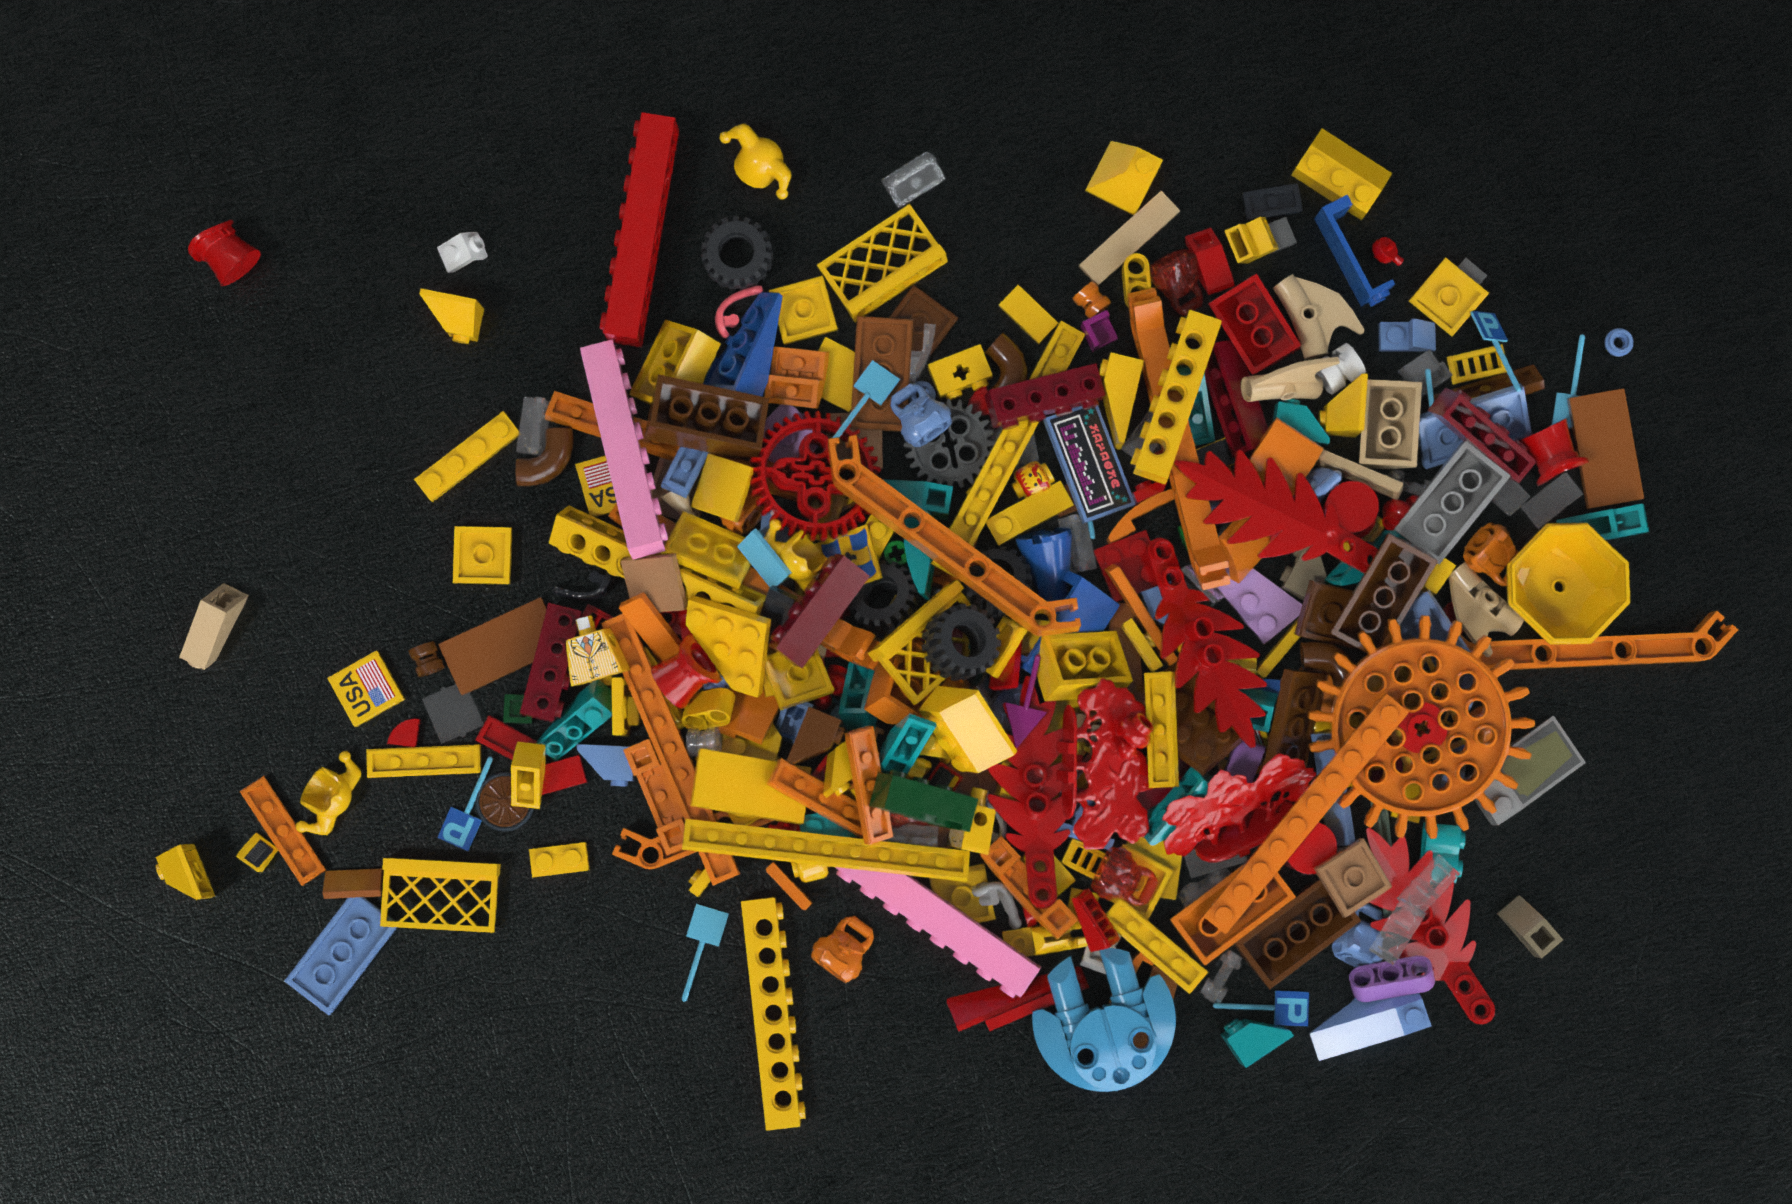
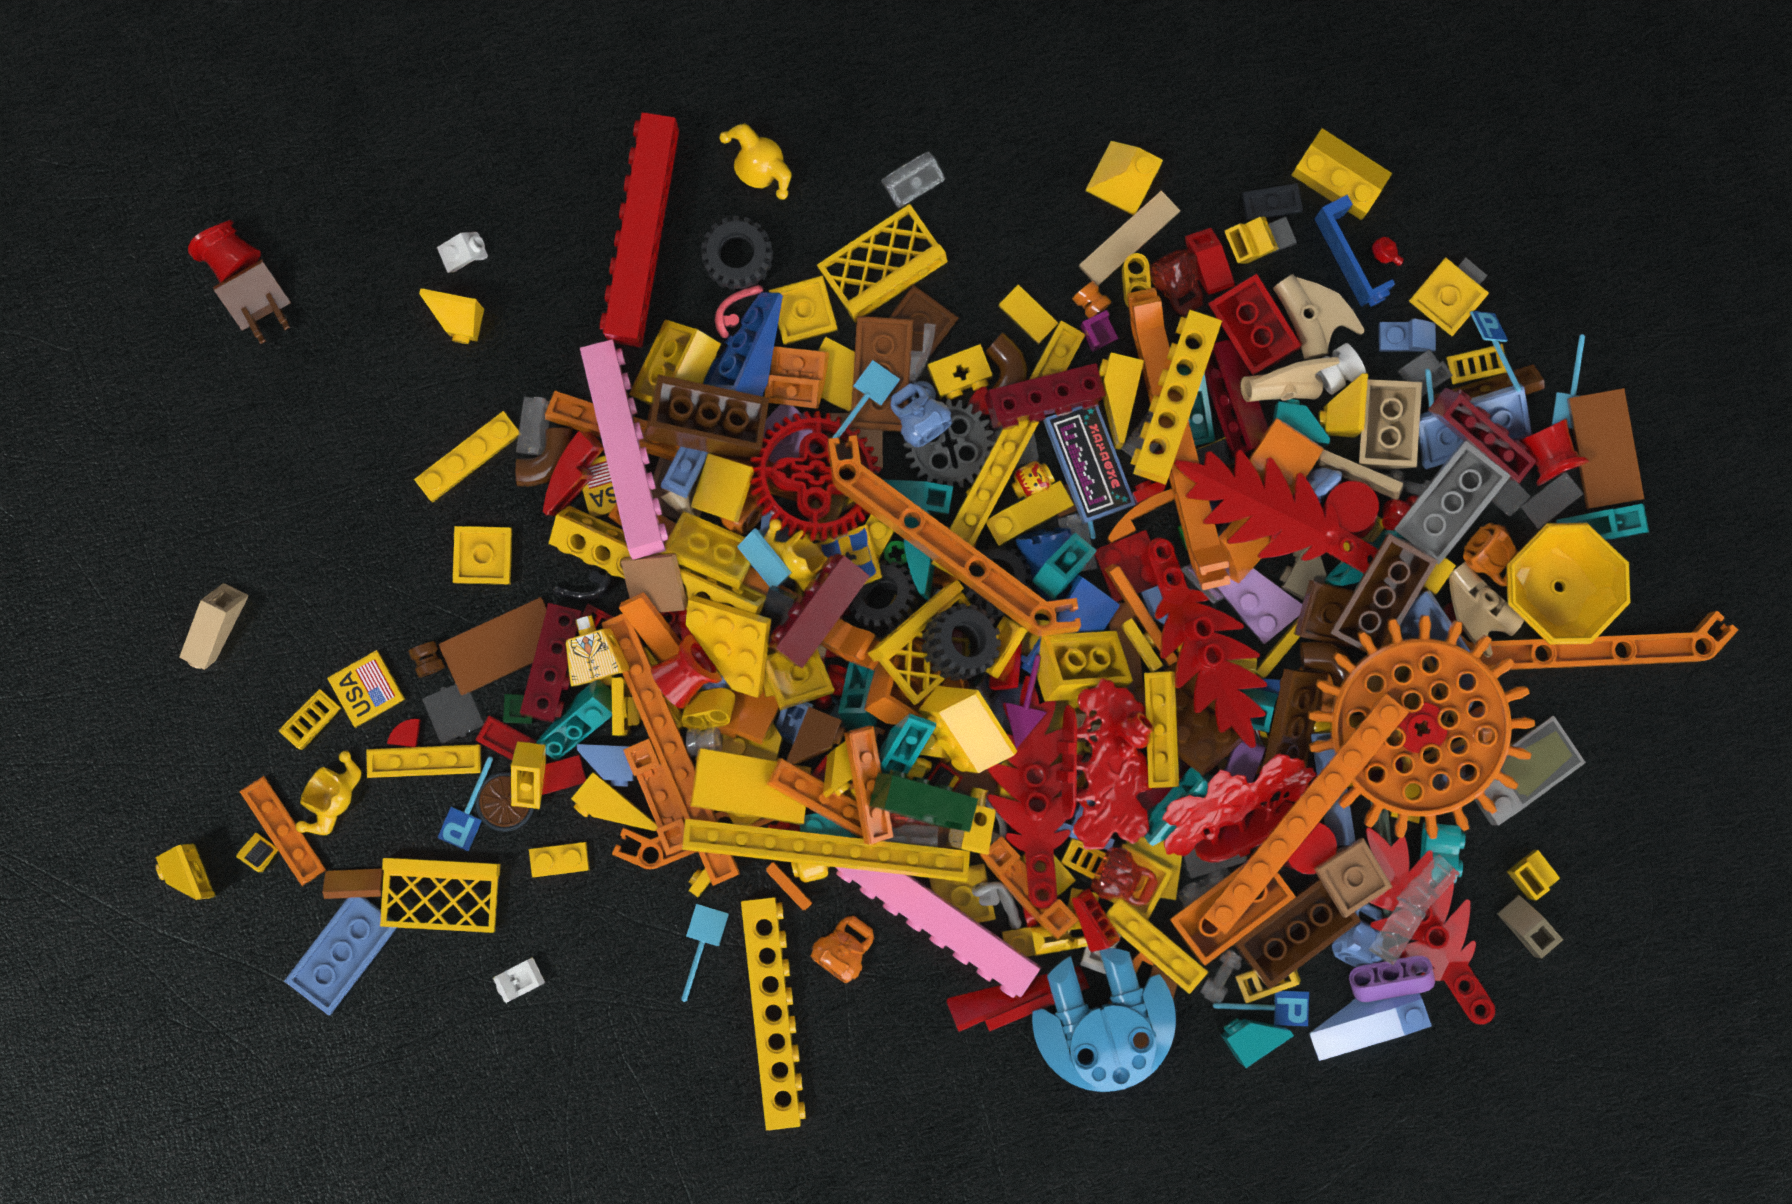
medium blue plate [1605,328,1633,357] -> none
none -> plate [213,260,291,344]
none -> yellow slope [279,689,341,750]
none -> white bracket [493,957,545,1003]
none -> red slope [543,431,604,516]
none -> yellow slope [571,772,658,831]
none -> teal slope [1032,533,1097,600]
none -> yellow slope [1236,969,1301,1003]
none -> yellow piece [1507,850,1560,901]

